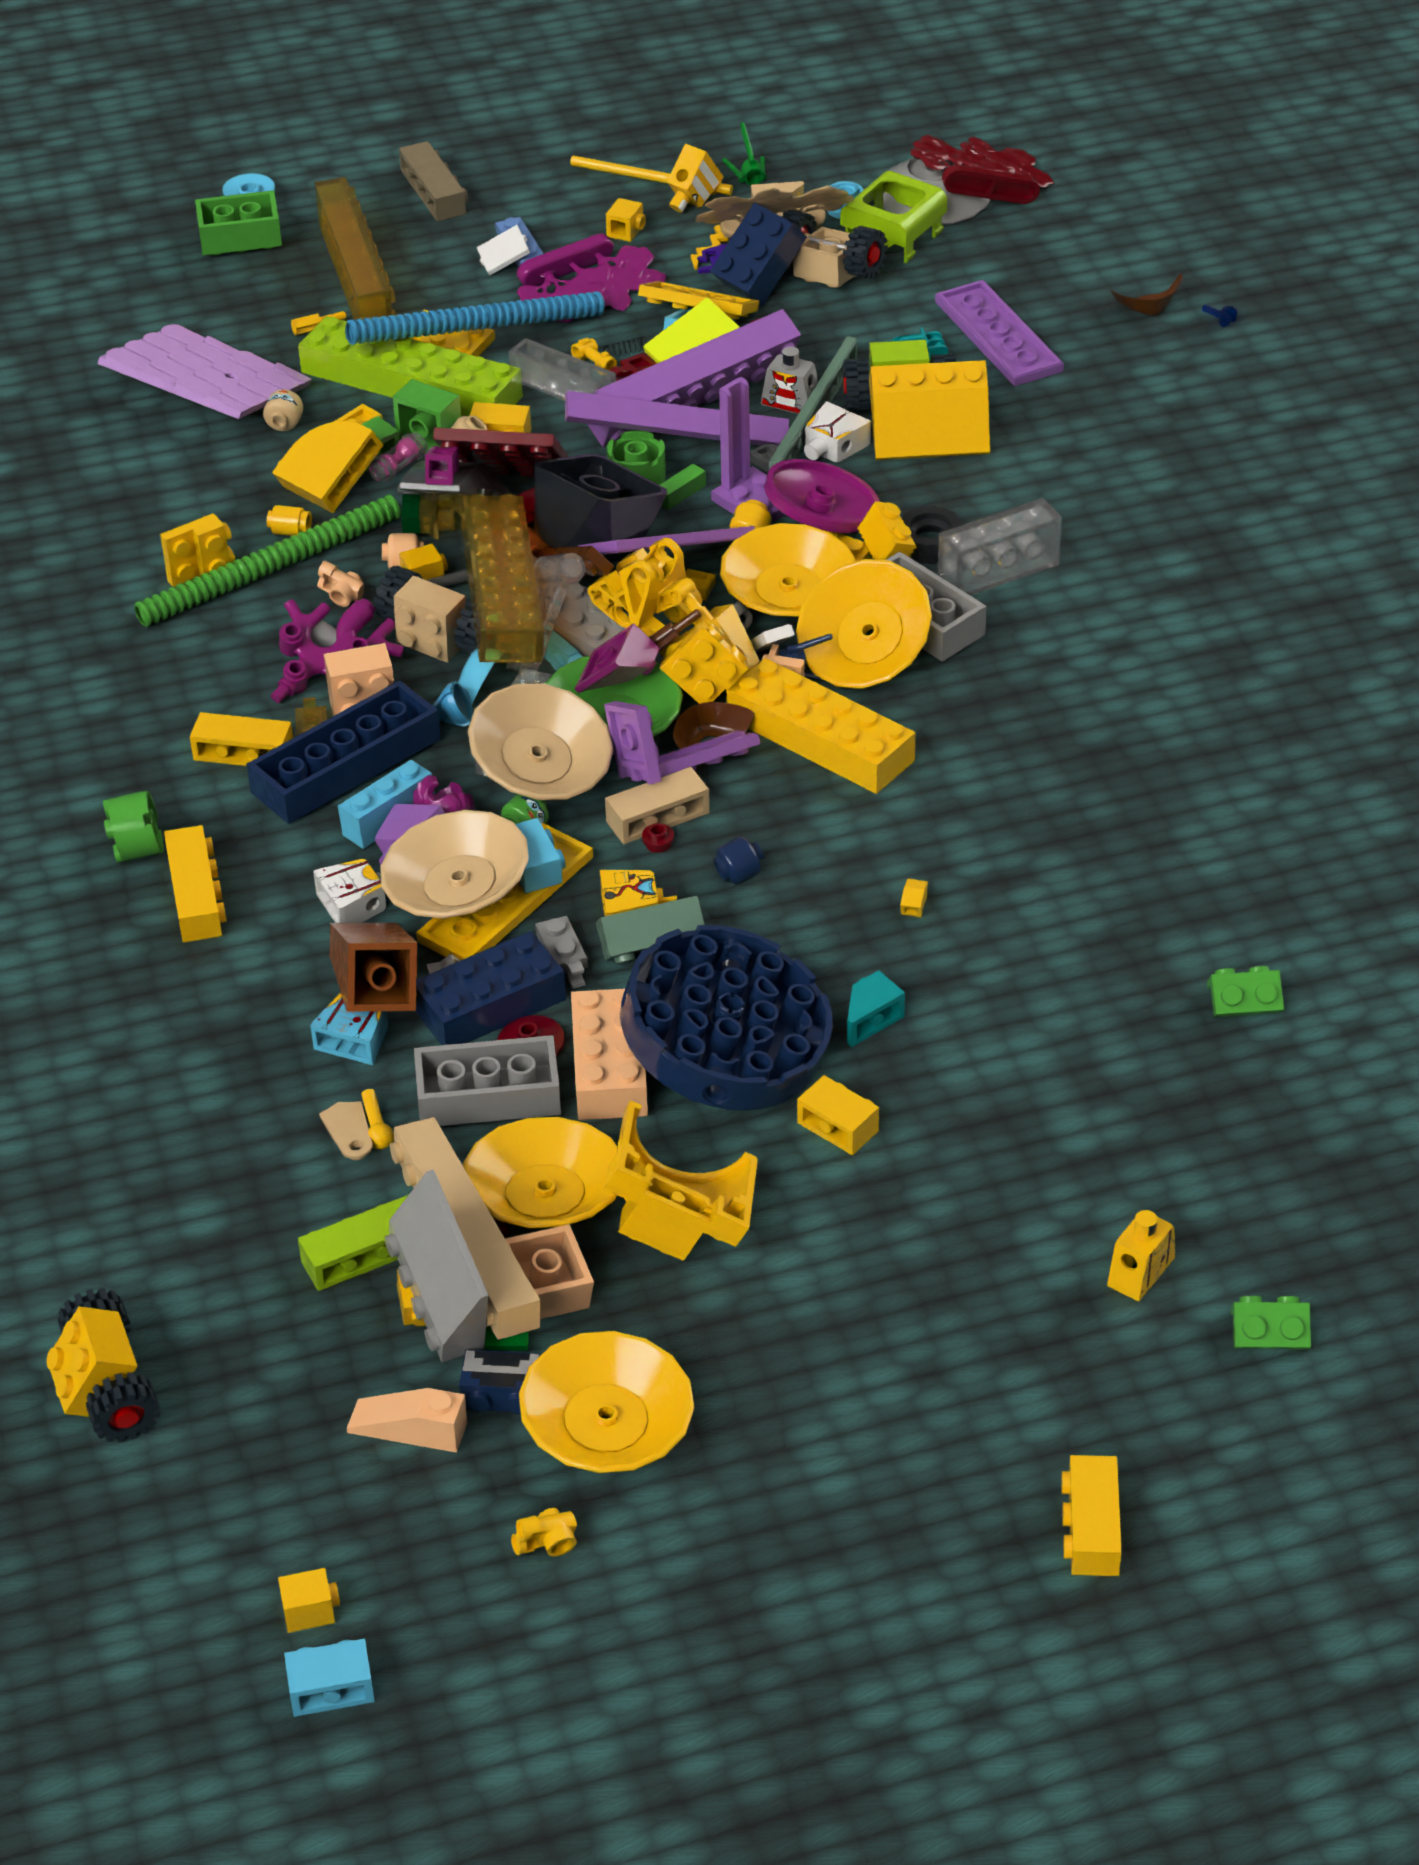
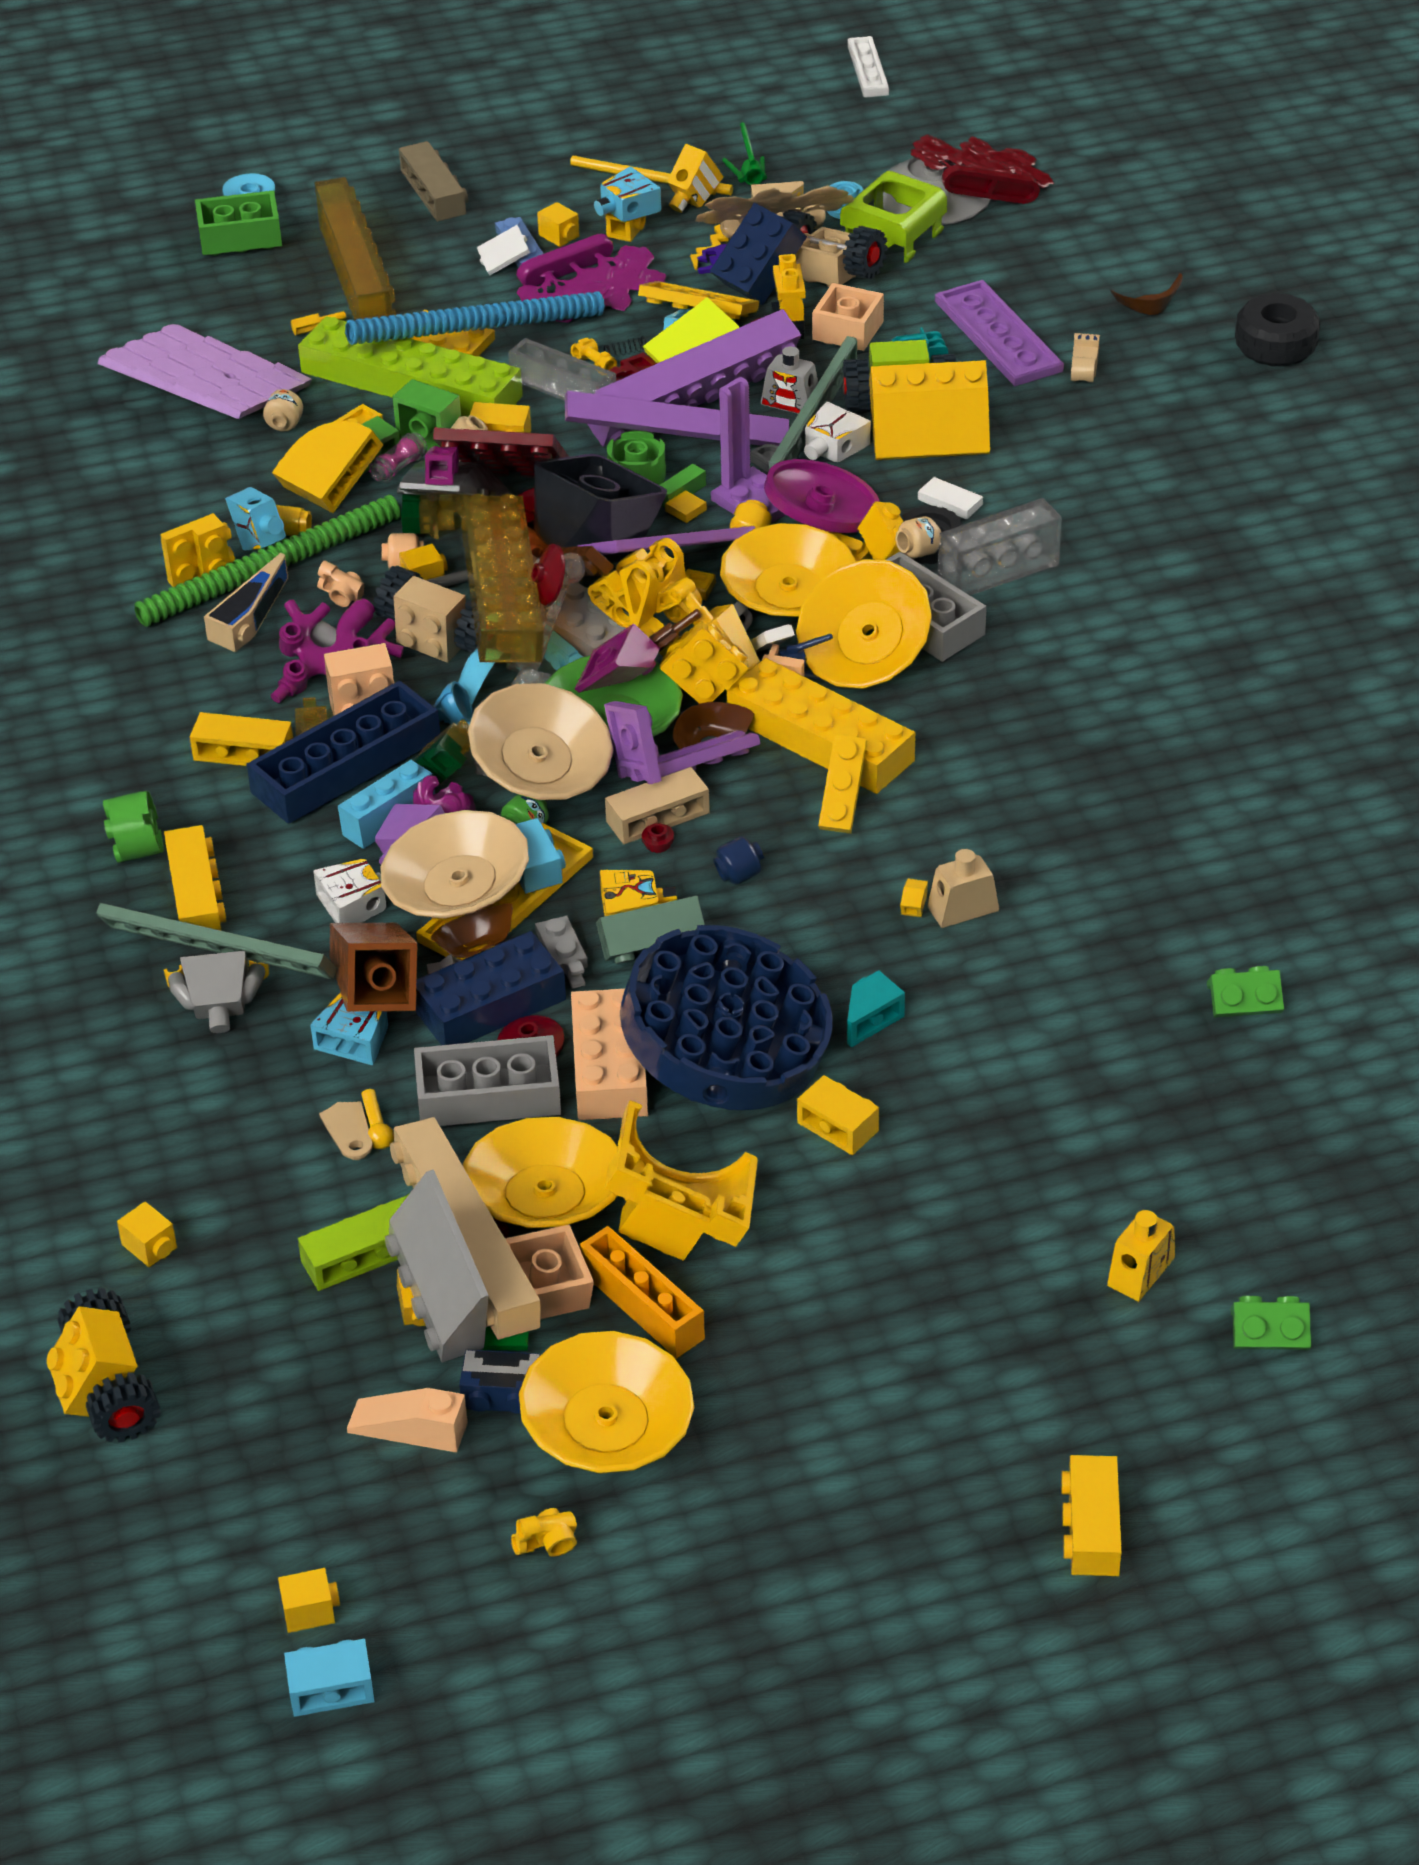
clear blue hand [1202,305,1238,327] -> none
none -> sand green tile [96,903,338,979]
none -> yellow brick [117,1201,177,1267]
none -> light grey torso [163,951,269,1033]
none -> slope [204,553,288,652]
none -> medium azure torso [225,487,286,550]
none -> dark green hips [414,719,471,784]
none -> reddish brown piece [431,903,513,958]
none -> dark red dish [531,544,565,606]
none -> yellow brick [537,202,580,247]
none -> light orange brick [580,1226,705,1359]
none -> medium azure torso [594,167,661,222]
none -> yellow tile [665,490,707,523]
none -> yellow hips [771,254,806,339]
none -> light nougat brick [812,283,884,351]
none -> yellow plate [818,734,867,834]
none -> white tile [848,36,889,97]
none -> tan head [895,516,942,559]
none -> white tile [918,477,983,519]
none -> tan torso [928,849,999,928]
none -> tan leg [1071,333,1100,383]
none -> black tyre [1235,293,1320,367]

